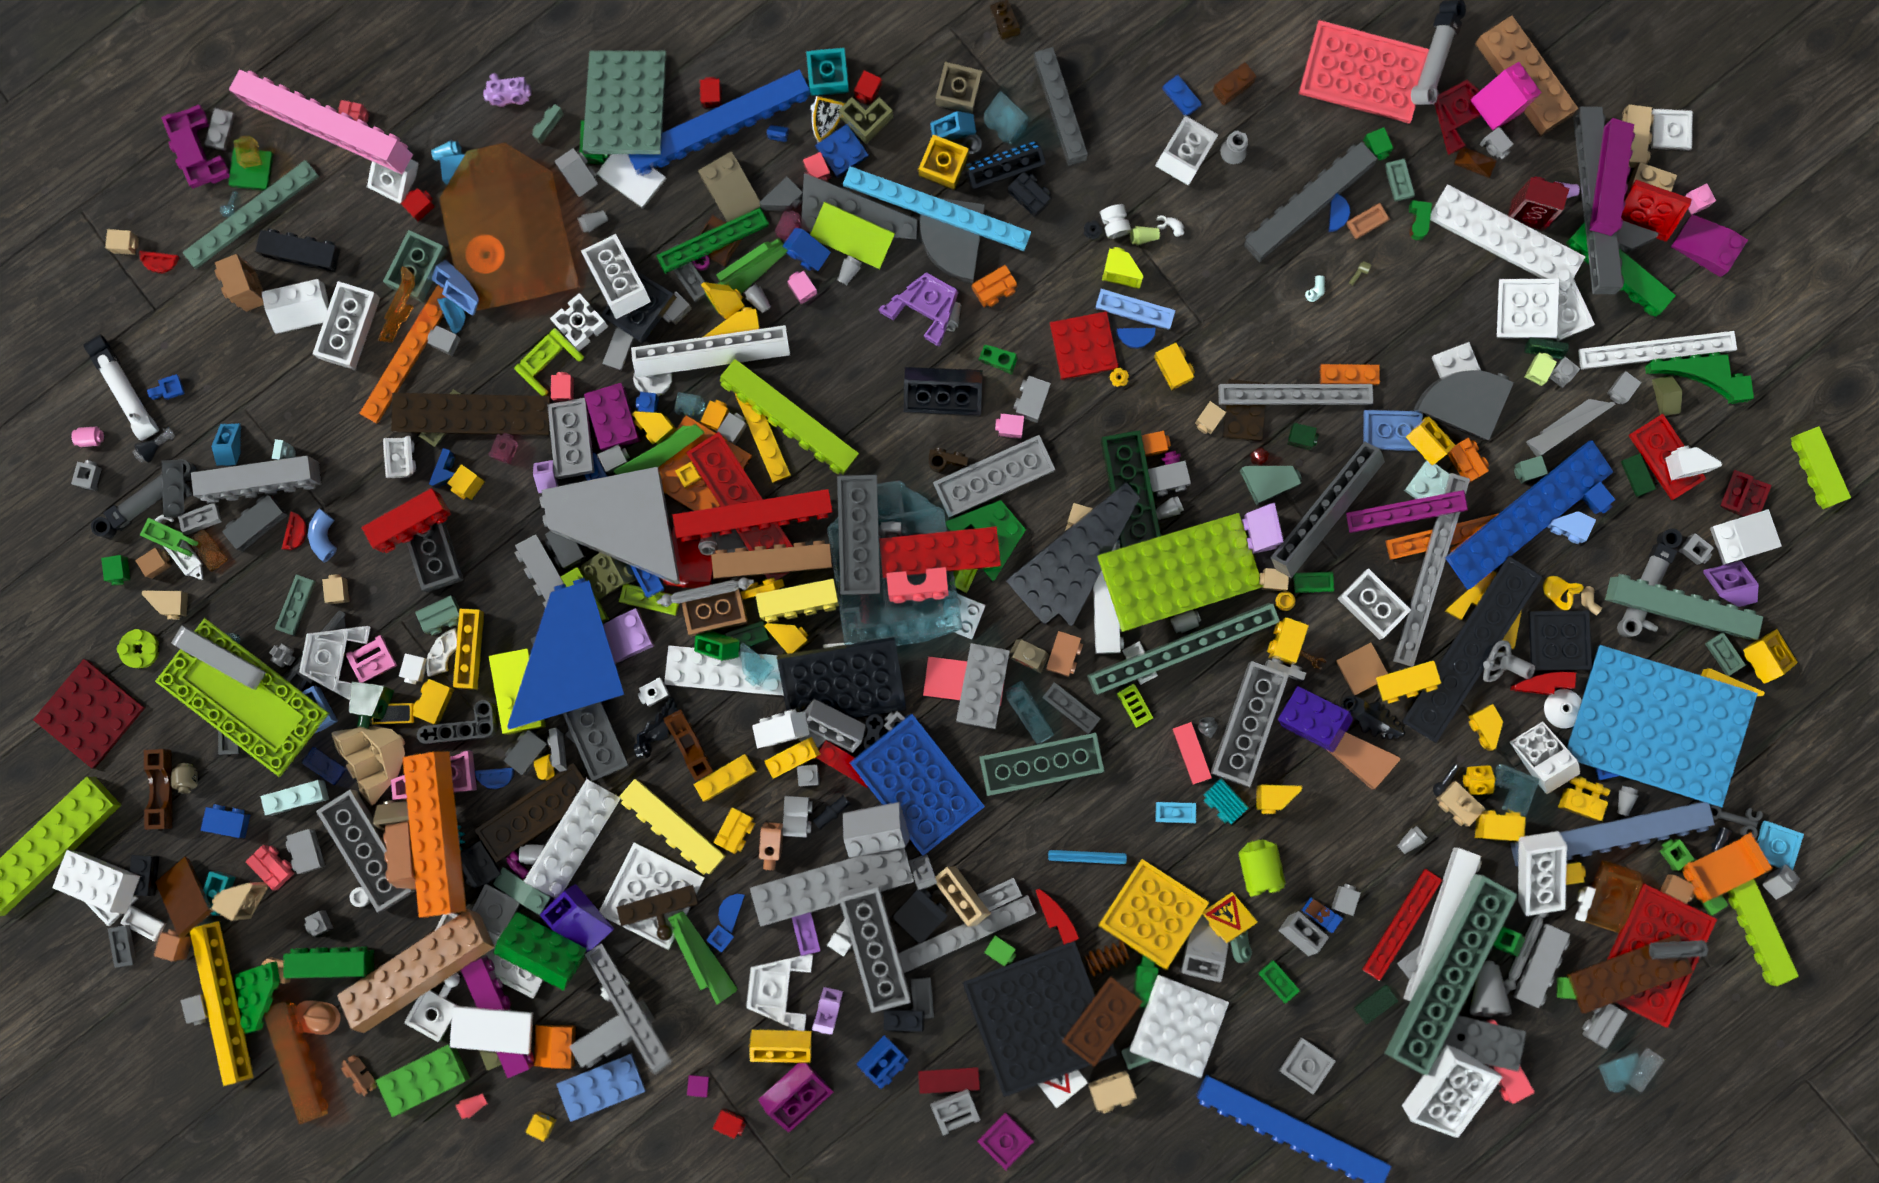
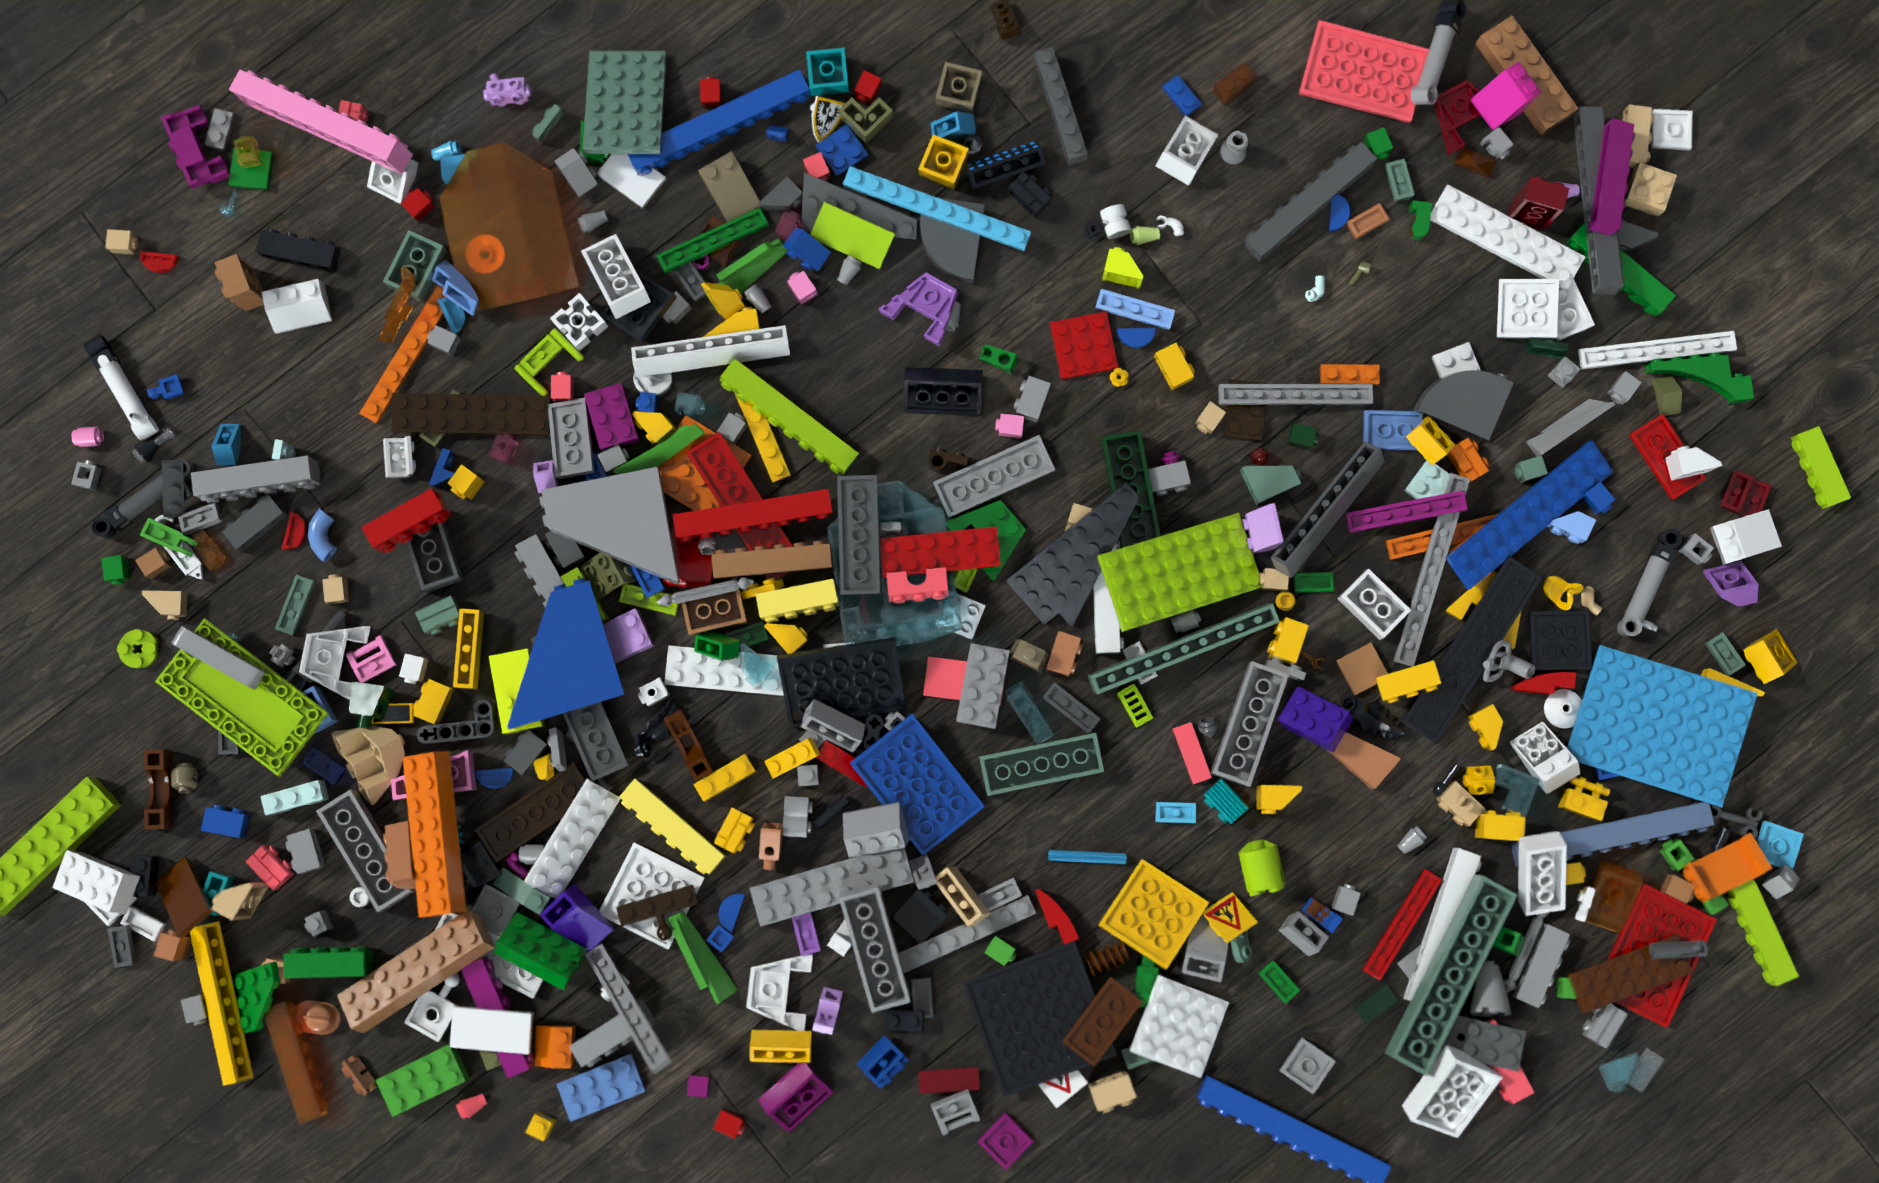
dark red plate [33,659,145,769] -> none
sand green plate [182,160,319,269] -> none
white brick [313,281,380,370] -> none
dark tan slope [373,799,409,832] -> none
white tile [426,628,458,677] -> none
light grey tile [603,328,634,371] -> none
yellow tile [675,462,702,488] -> none
light orange brick [700,400,730,431] -> none
white brick [752,709,810,748] -> none
orange brick [972,265,1017,307] -> none
clear light blue slope [984,91,1028,145] -> none
orange brick [1141,431,1170,457] -> none
light grey cone [1156,496,1184,520] -> none
yellowish green brick [1525,353,1557,386] -> none
sand green brick [1605,574,1763,640] -> none
light grey cone [1617,785,1639,816] -> none
dark green tile [1620,454,1656,497] -> none
red plate [1621,180,1692,242] -> none
magenta slope [1671,214,1748,277] -> none
bright pink brick [1685,184,1716,215] -> none

